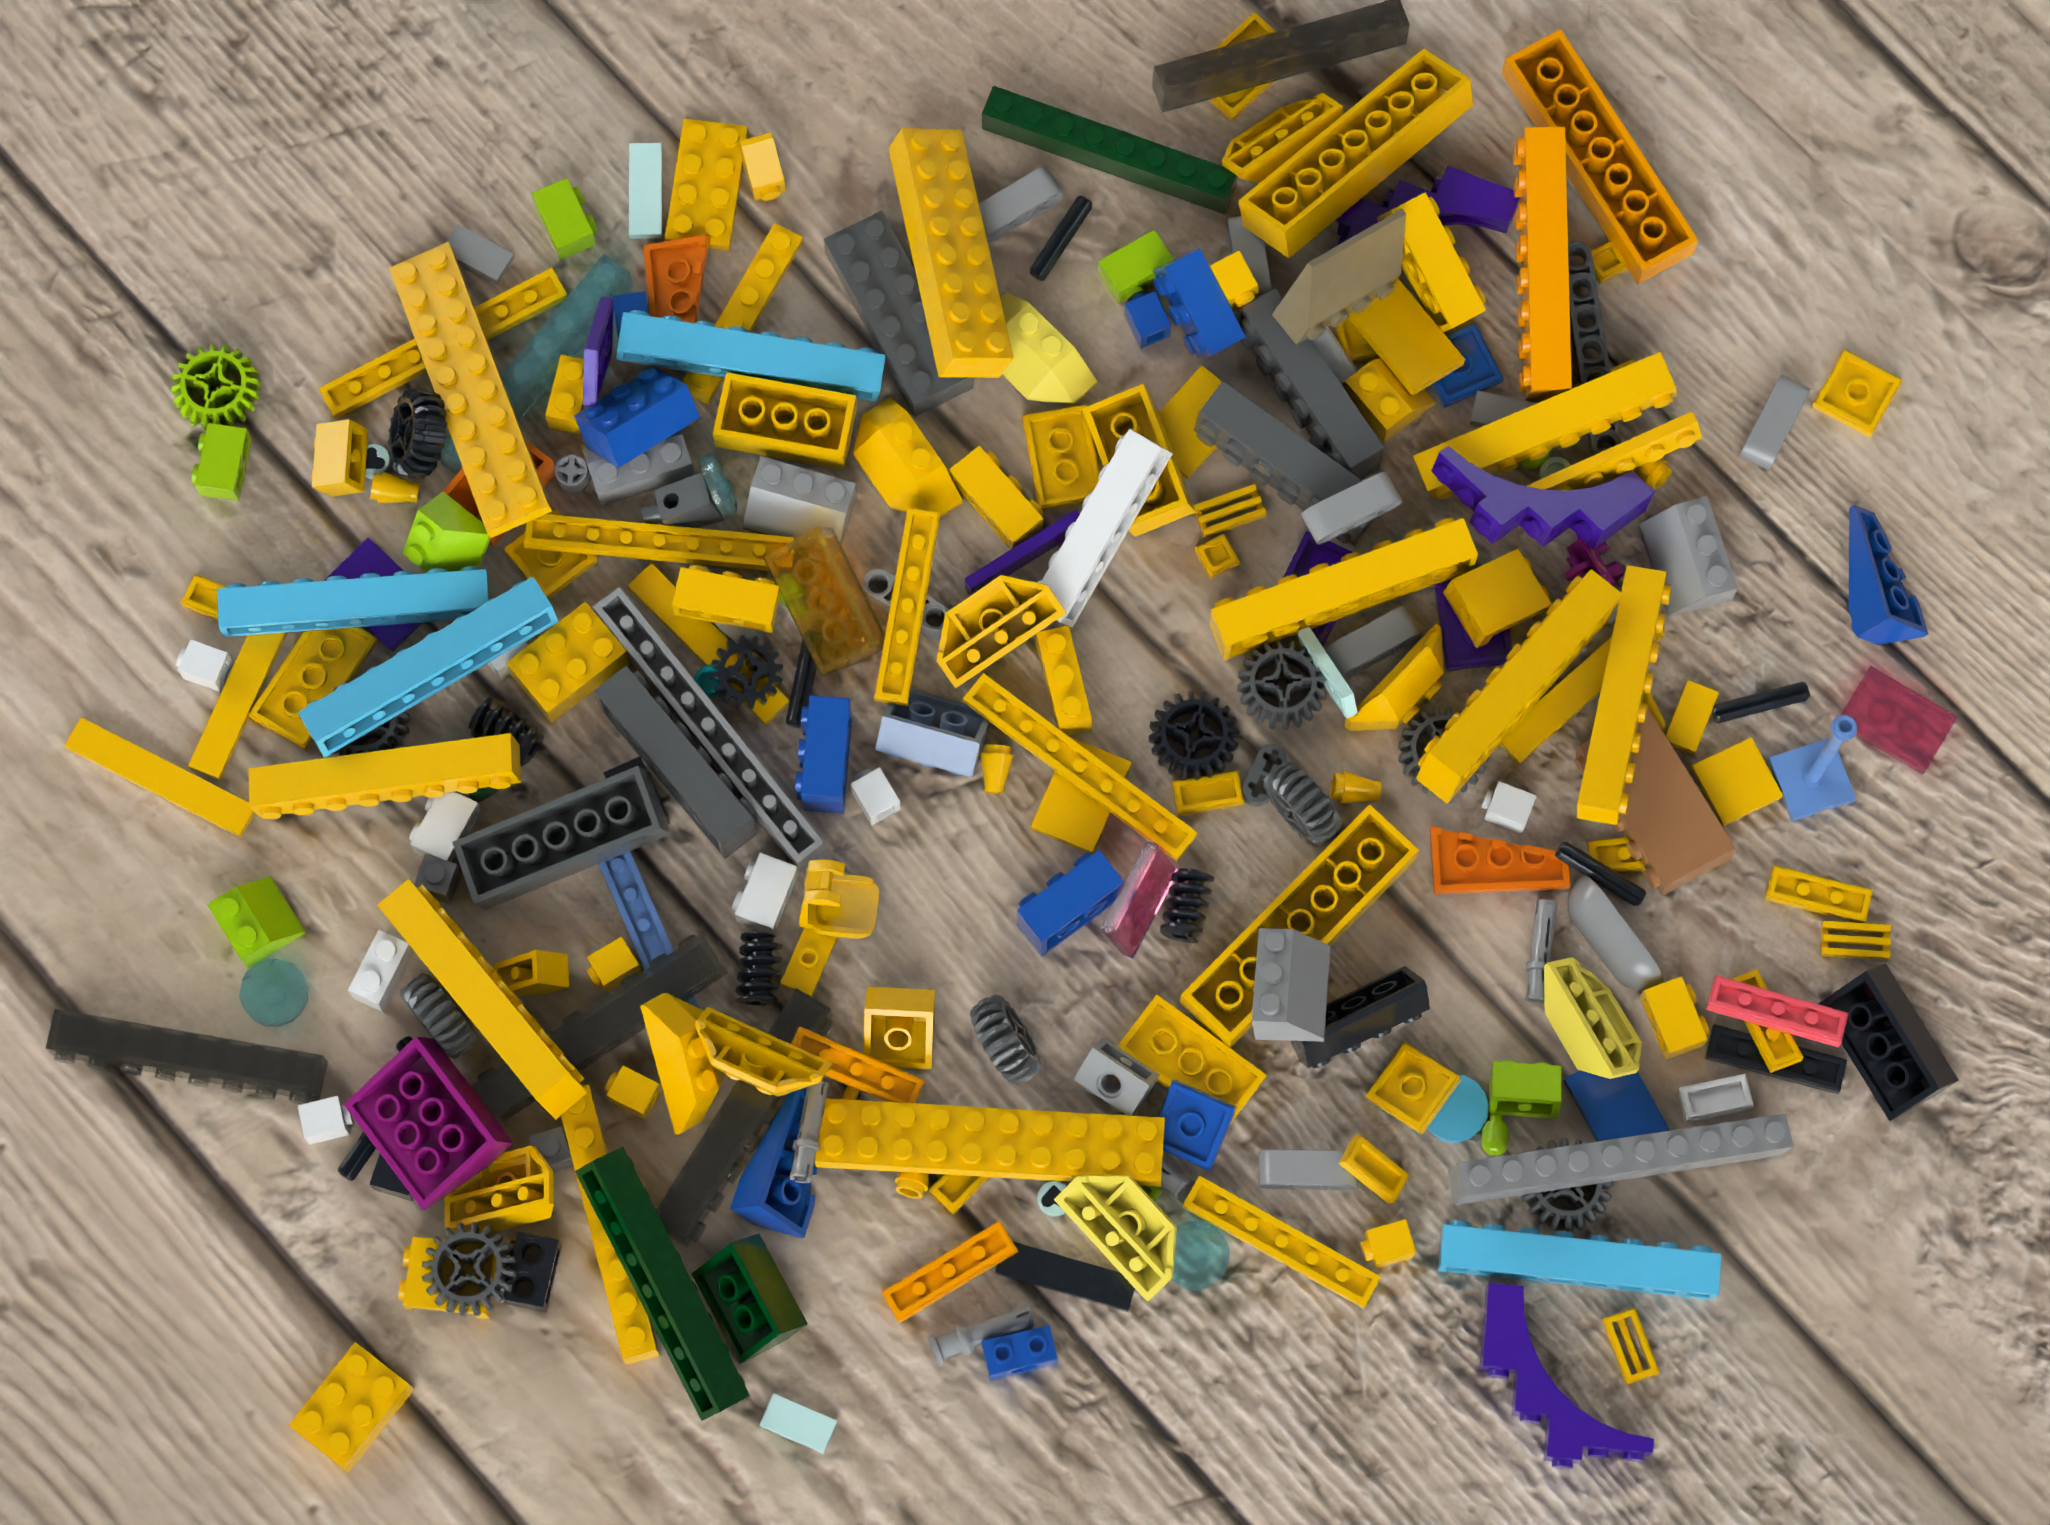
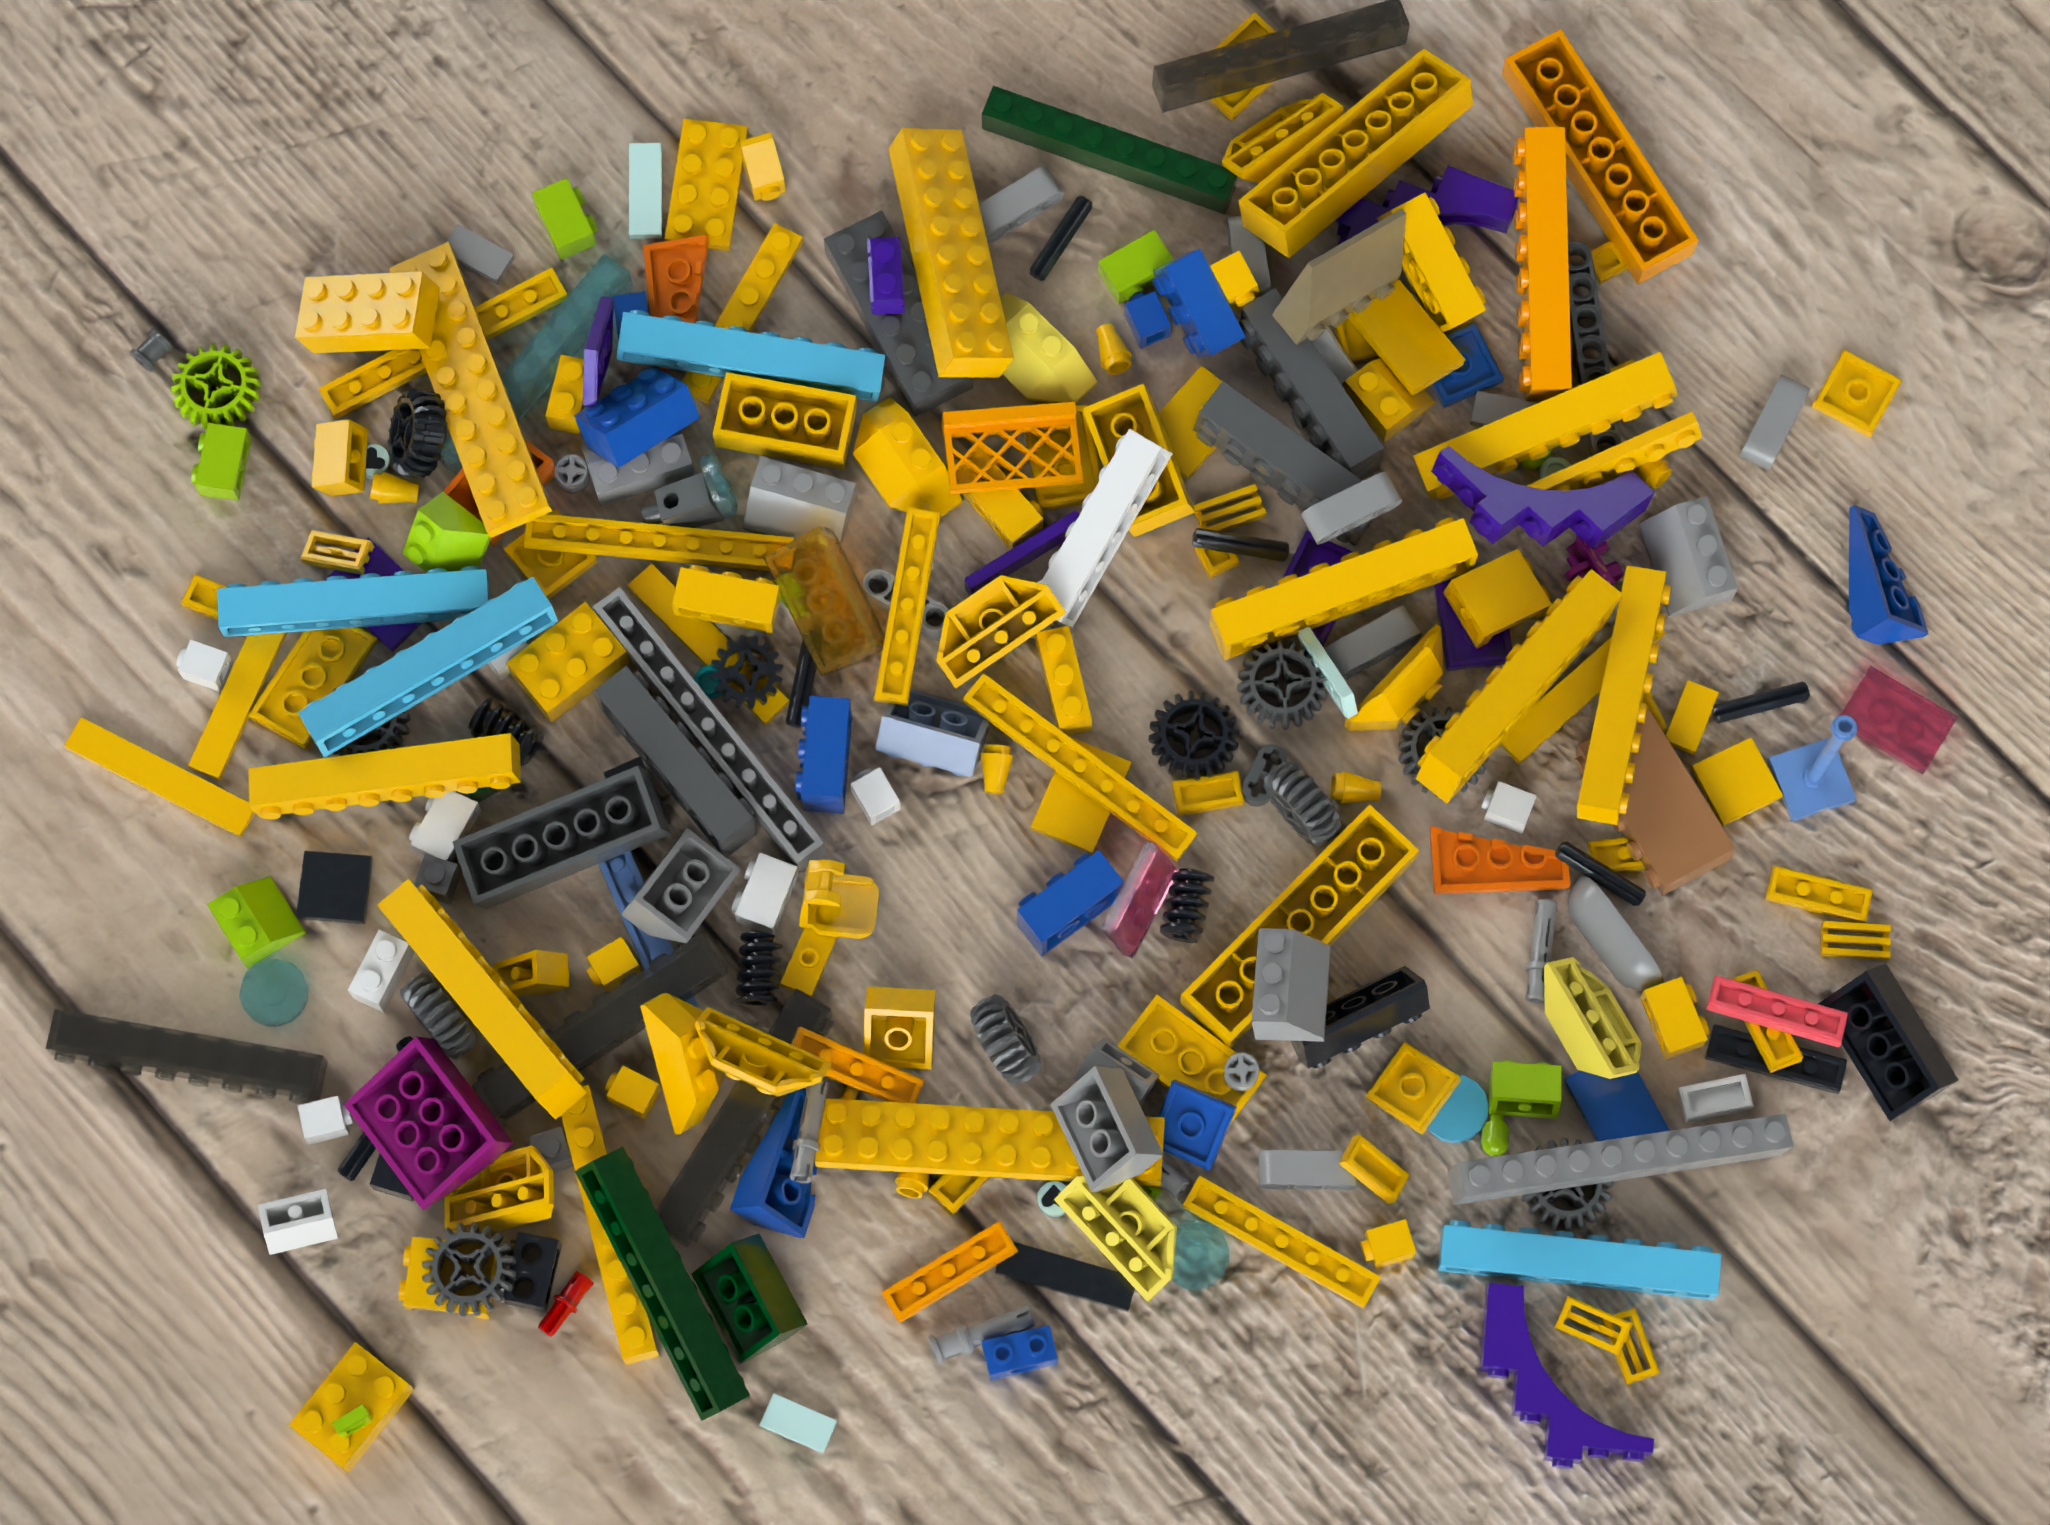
none -> dark grey bush [129,328,174,372]
none -> white brick [258,1189,338,1255]
none -> yellow brick [295,271,440,353]
none -> black tile [296,851,373,924]
none -> yellow tile [300,530,374,575]
none -> lime tile [332,1404,373,1438]
none -> red axle [538,1271,594,1337]
none -> light grey slope [621,828,741,943]
none -> dark purple brick [867,237,905,315]
none -> light orange fence [941,401,1083,494]
none -> light grey slope [1050,1066,1164,1192]
none -> yellow cone [1096,323,1132,375]
none -> black axle [1192,528,1289,562]
none -> light grey wheel [1224,1052,1259,1091]
none -> yellow tile [1554,1296,1633,1356]

